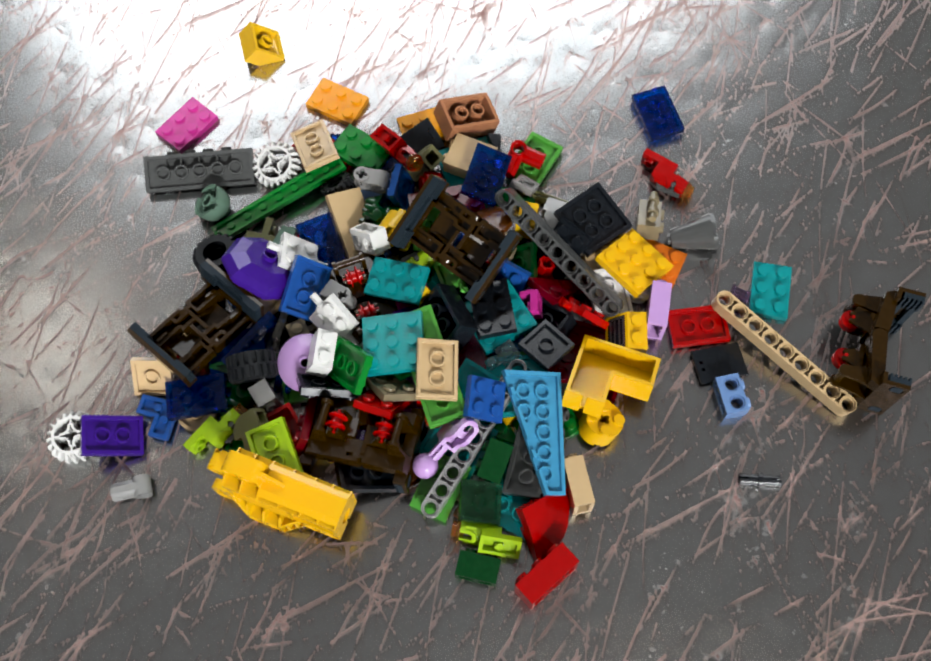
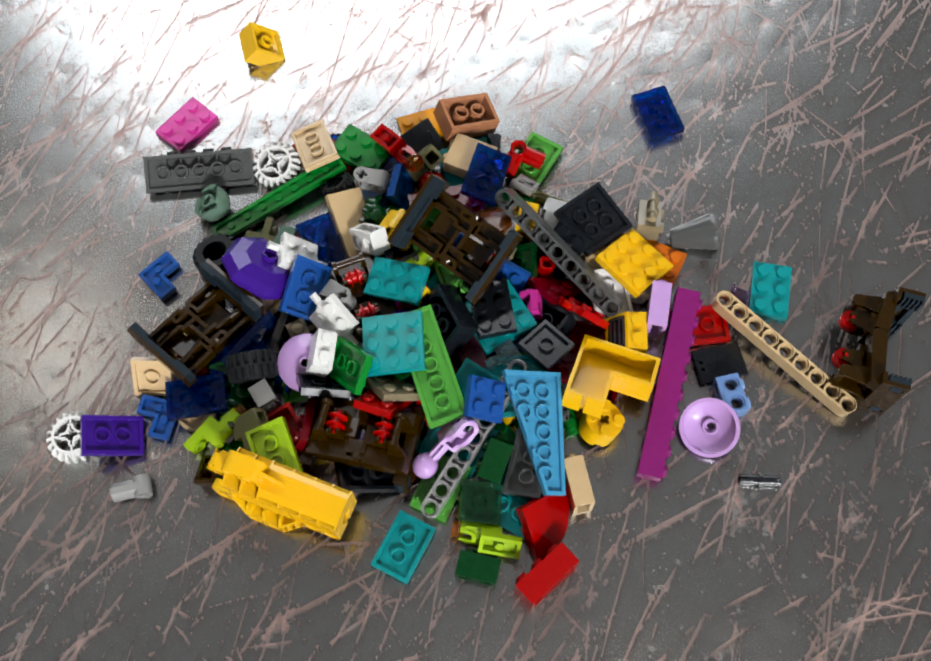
light orange plate [306,77,369,126] -> none
tan tile [415,338,459,402] -> none
red plate [641,148,695,200] -> none
none -> blue plate [138,251,180,302]
none -> dark brown slope [193,455,220,487]
none -> teal plate [370,510,436,585]
none -> magenta brick [635,287,703,482]
none -> lavender dish [679,397,741,458]

